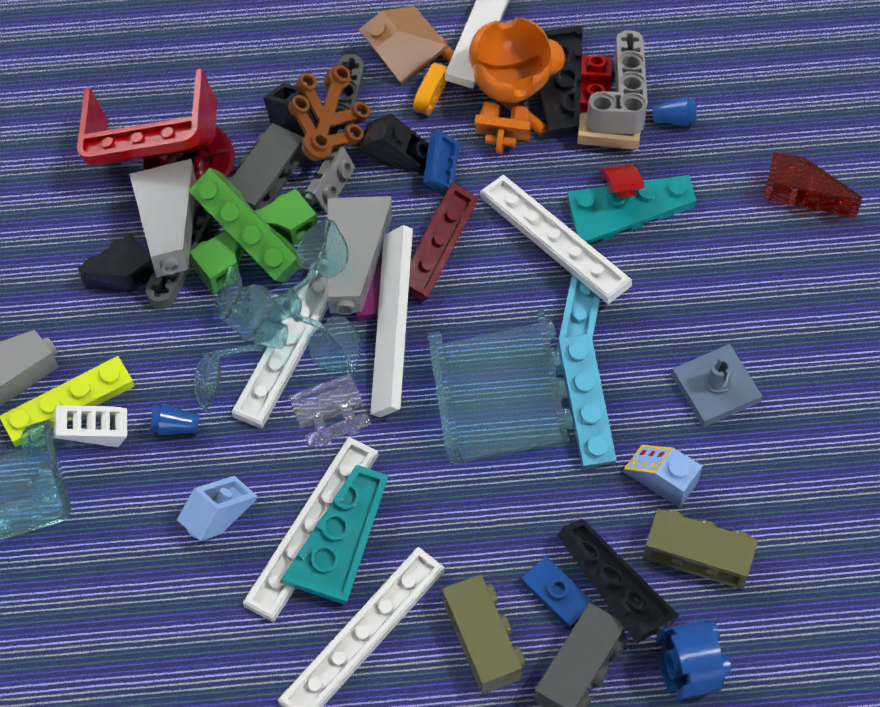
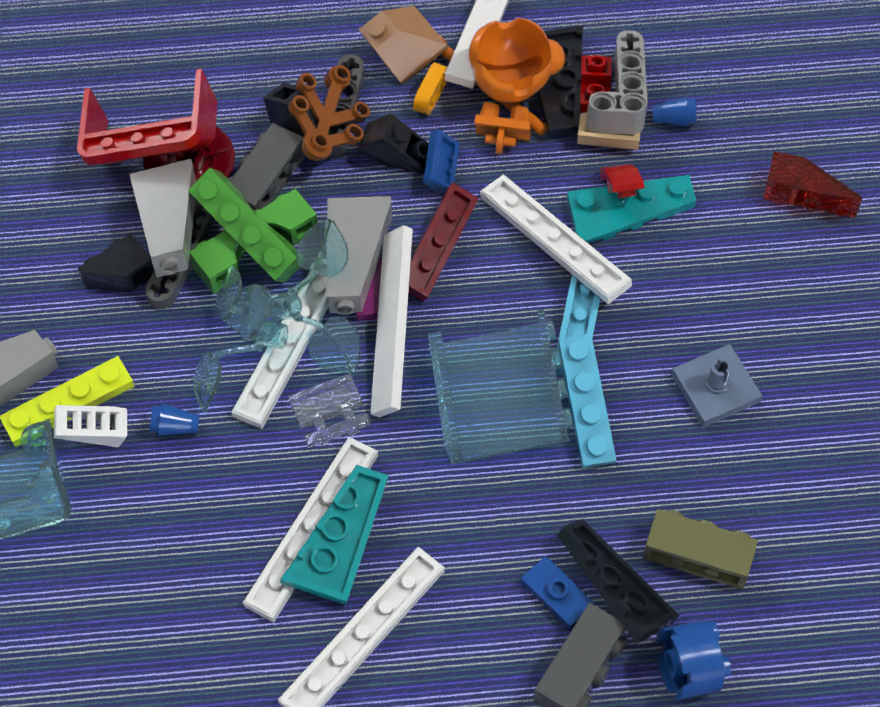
light blue slope [177,476,258,541] -> none
light grey hinge [303,146,356,214] -> none
olive brick [442,574,526,695] -> none
light blue slope [623,445,702,508] -> none

